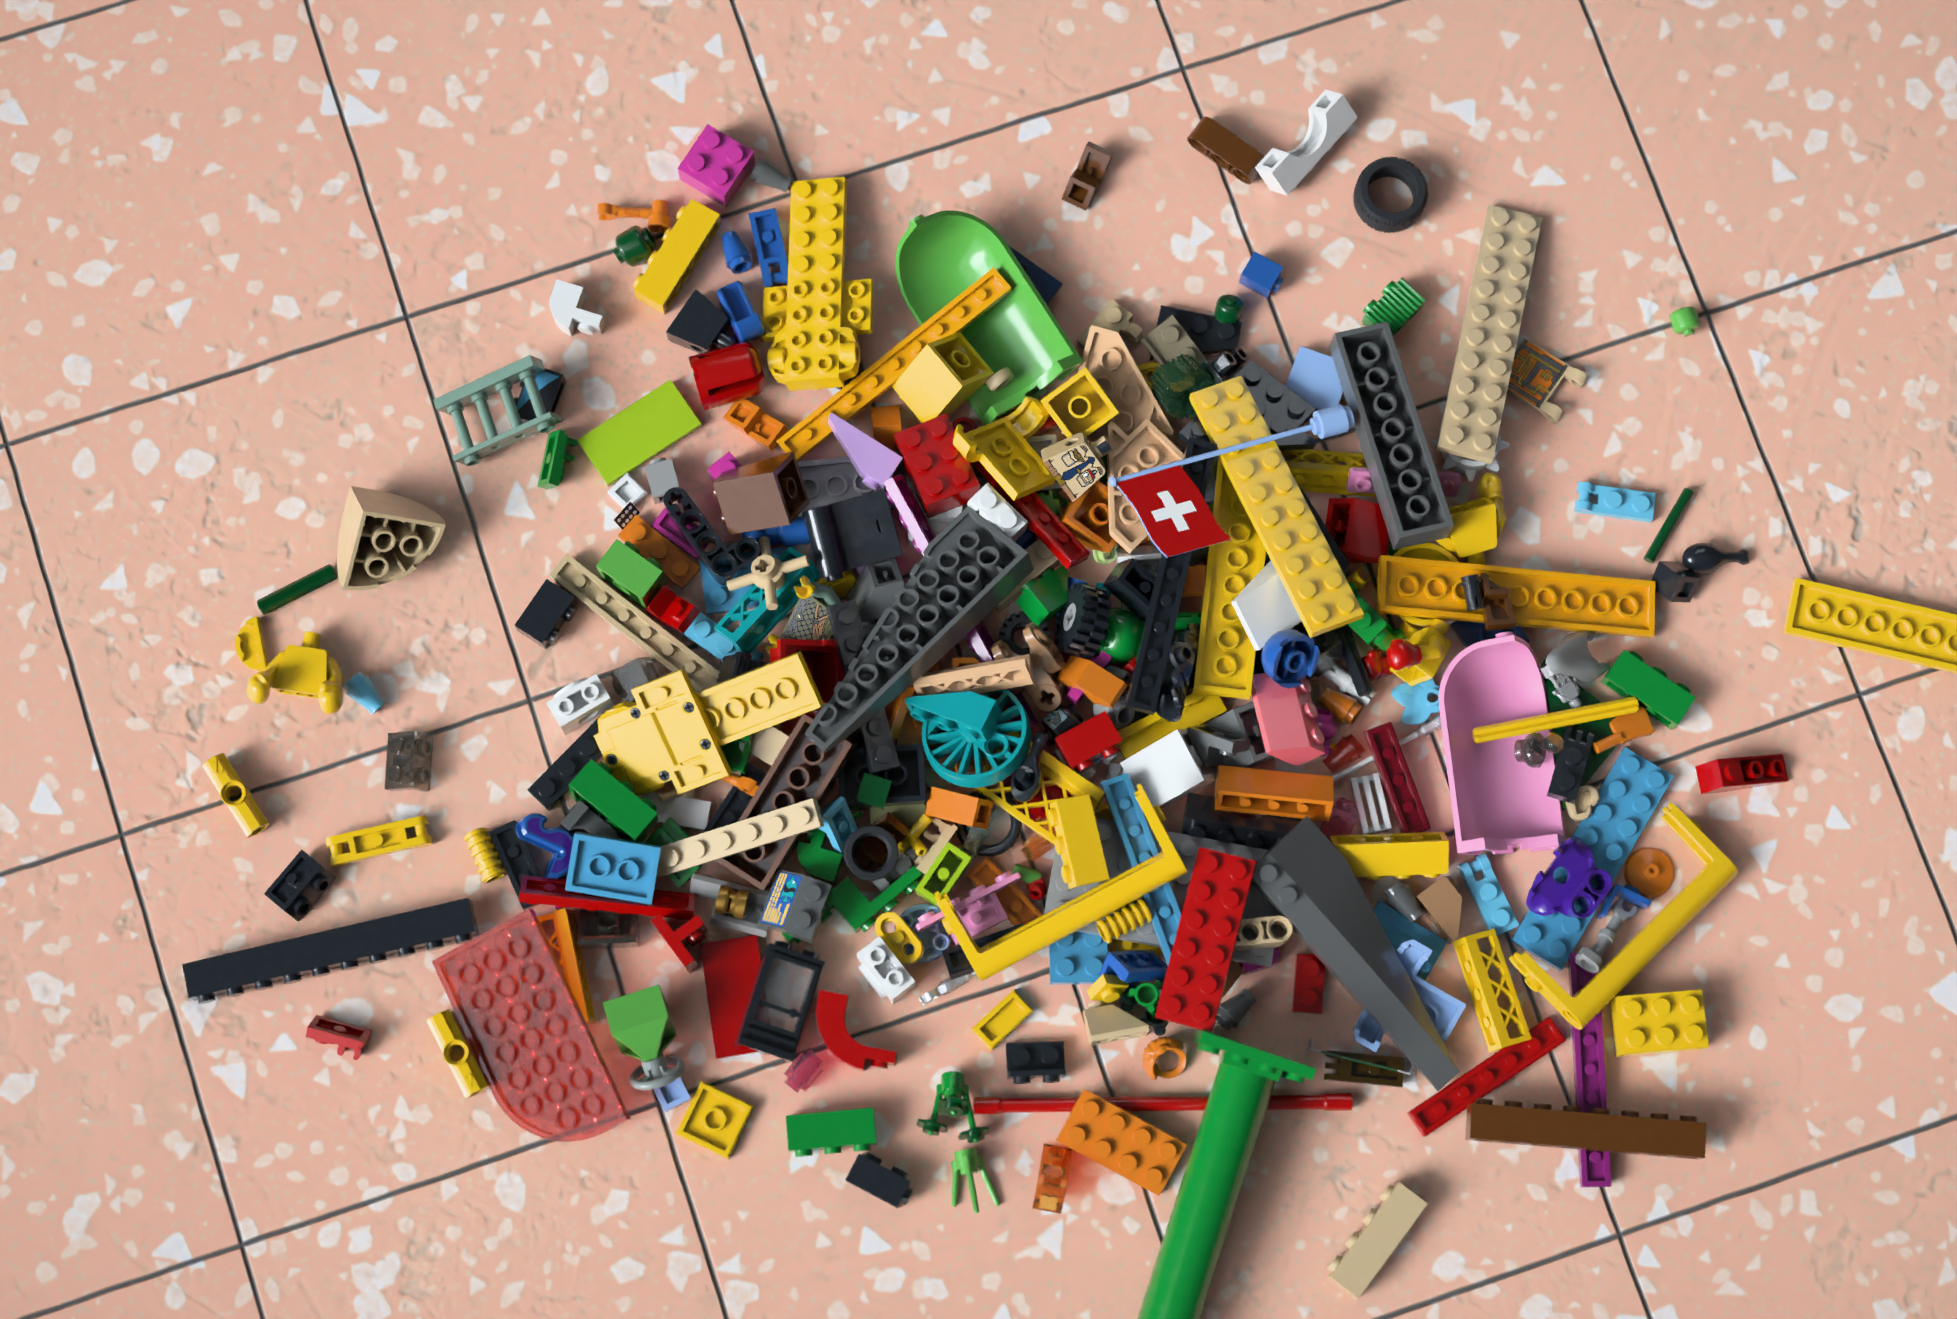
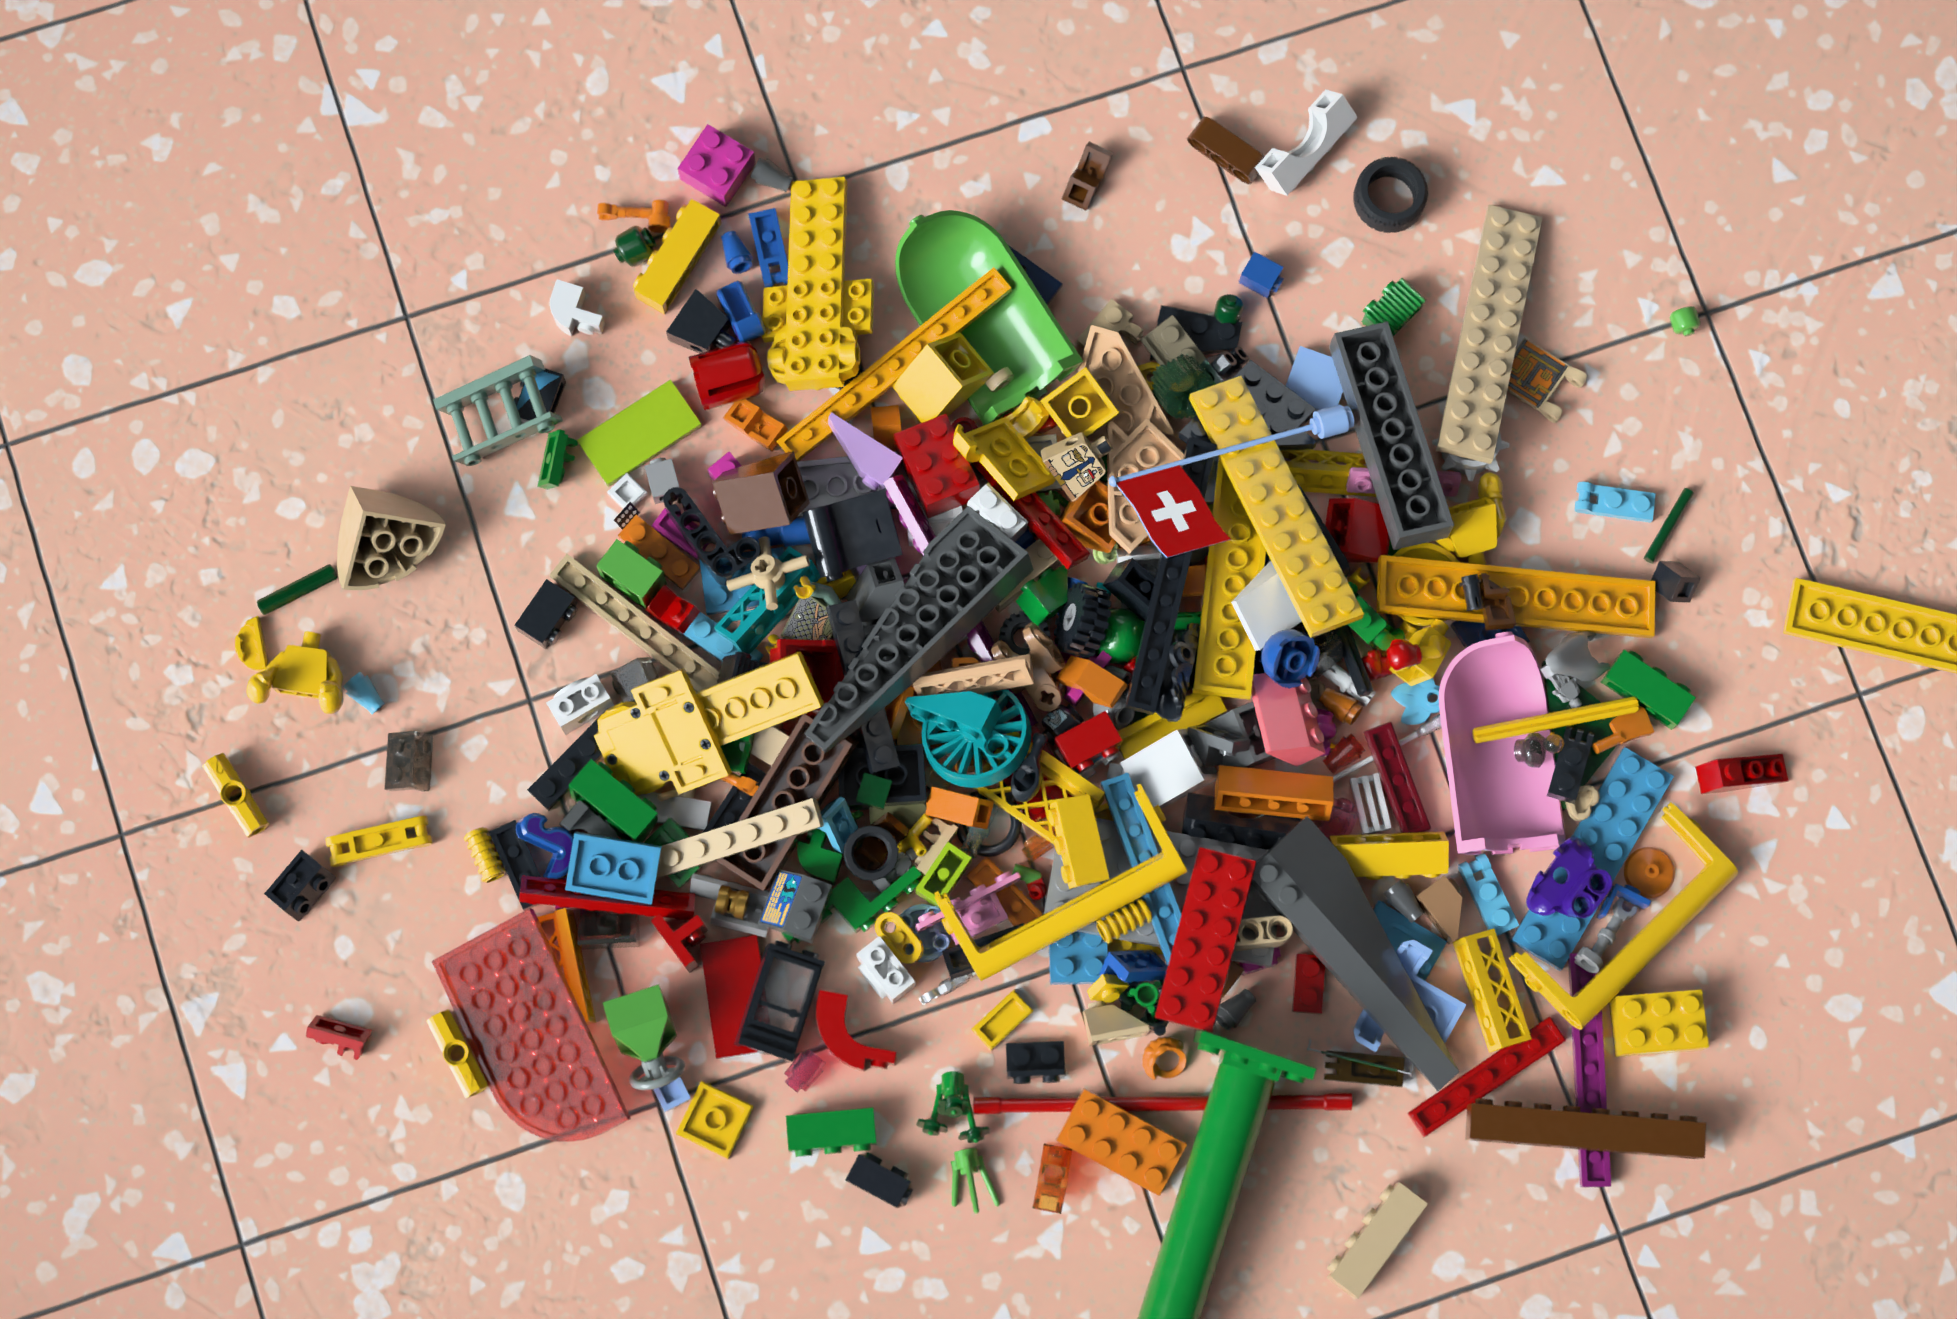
black brick [182,898,479,1004] -> none
black piece [1682,543,1749,575] -> none

